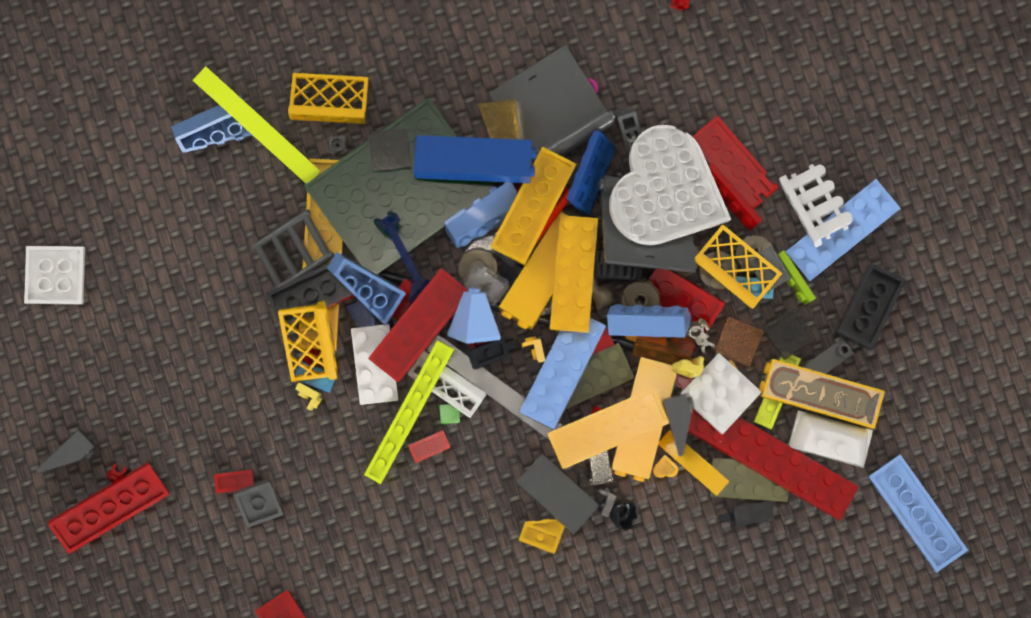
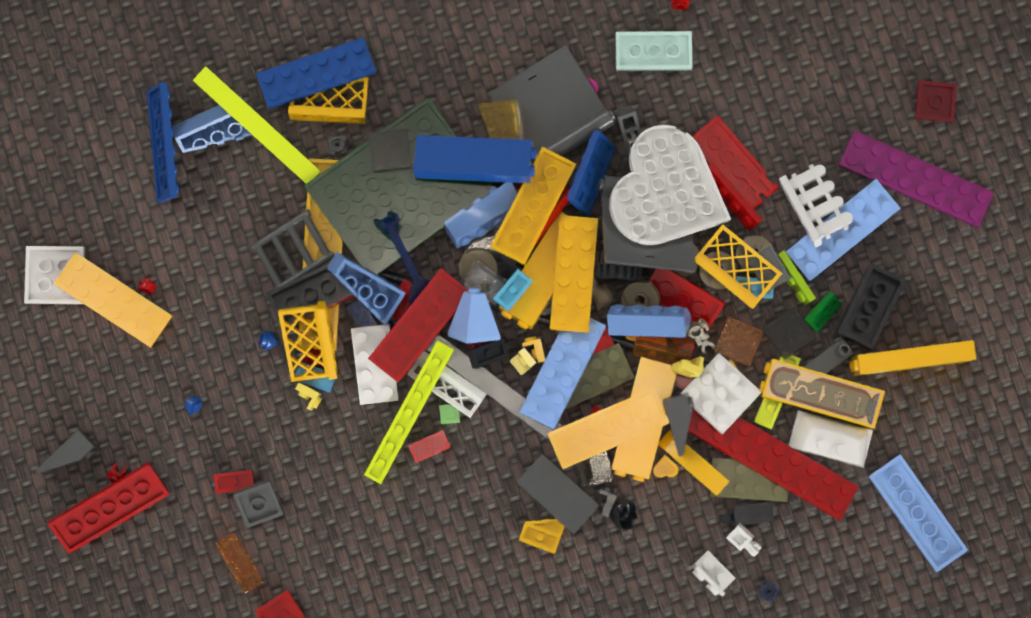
none -> yellow plate [53,252,173,348]
none -> red plate [139,278,157,294]
none -> blue plate [147,83,179,203]
none -> blue plate [185,396,202,414]
none -> clear orange panel [215,533,264,594]
none -> blue plate [256,37,376,110]
none -> blue plate [259,330,280,350]
none -> medium azure plate [493,269,533,312]
none -> light yellow bracket [510,348,536,375]
none -> light aqua plate [616,31,692,71]
none -> white bracket [691,550,736,596]
none -> white plate [726,523,762,557]
none -> dark blue plate [759,582,778,601]
none -> green plate [804,291,842,333]
none -> magenta plate [838,130,994,228]
none -> yellow brick [849,340,976,376]
none -> dark red plate [914,80,957,123]

